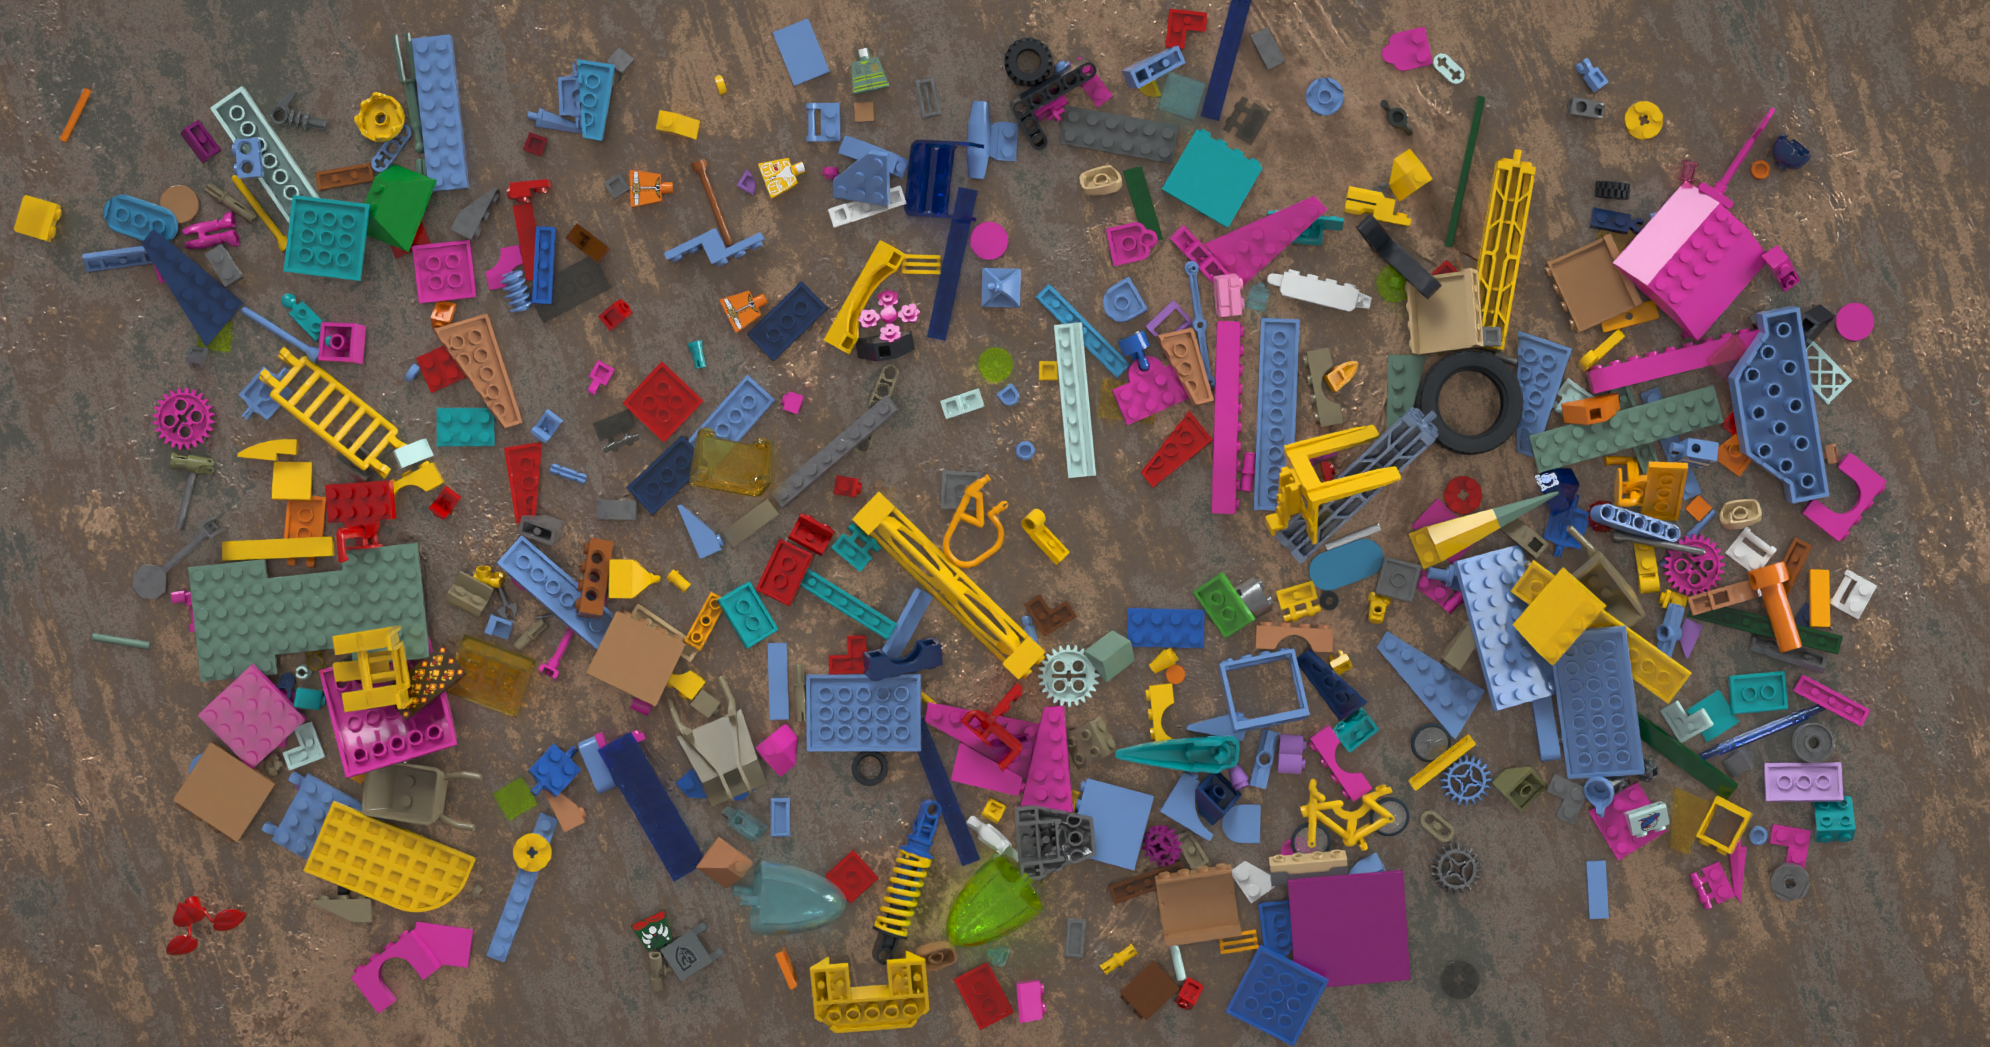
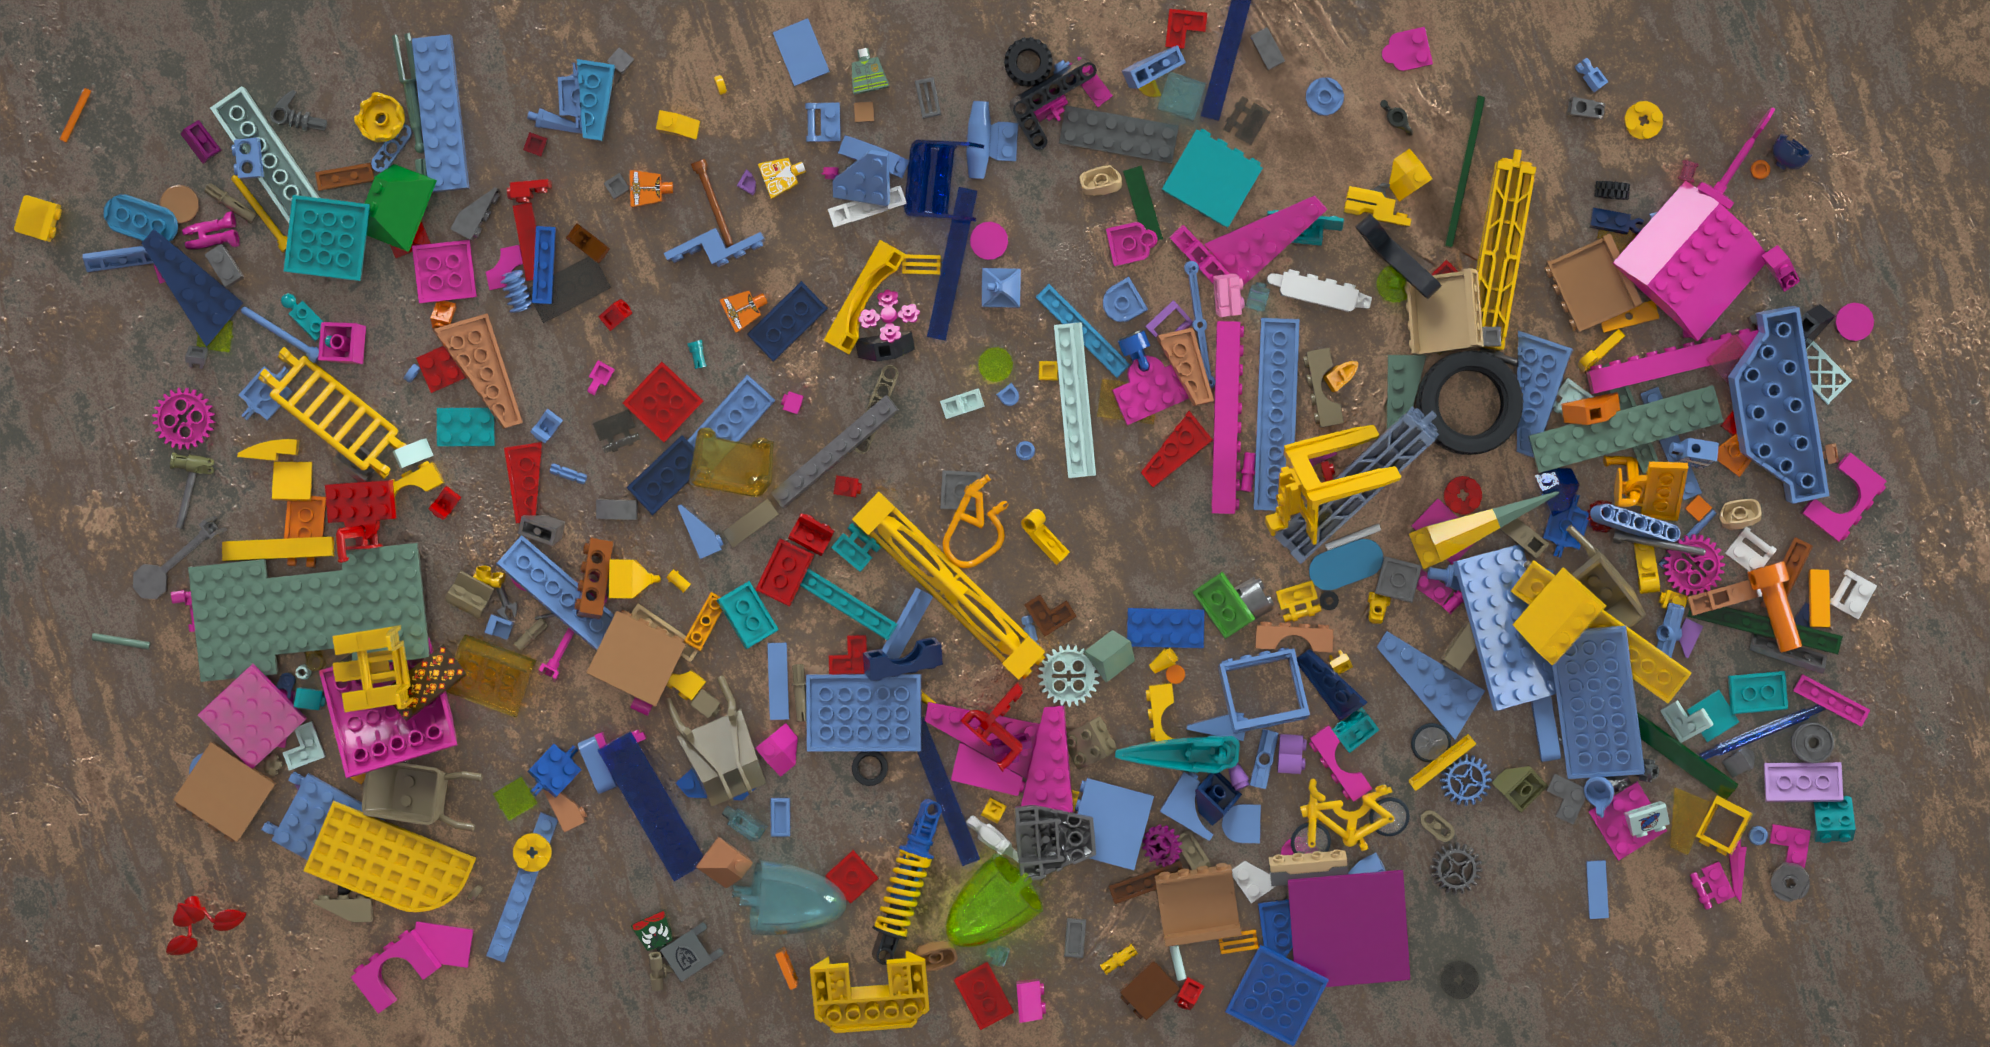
light aqua beam [1433,53,1465,85] -> none

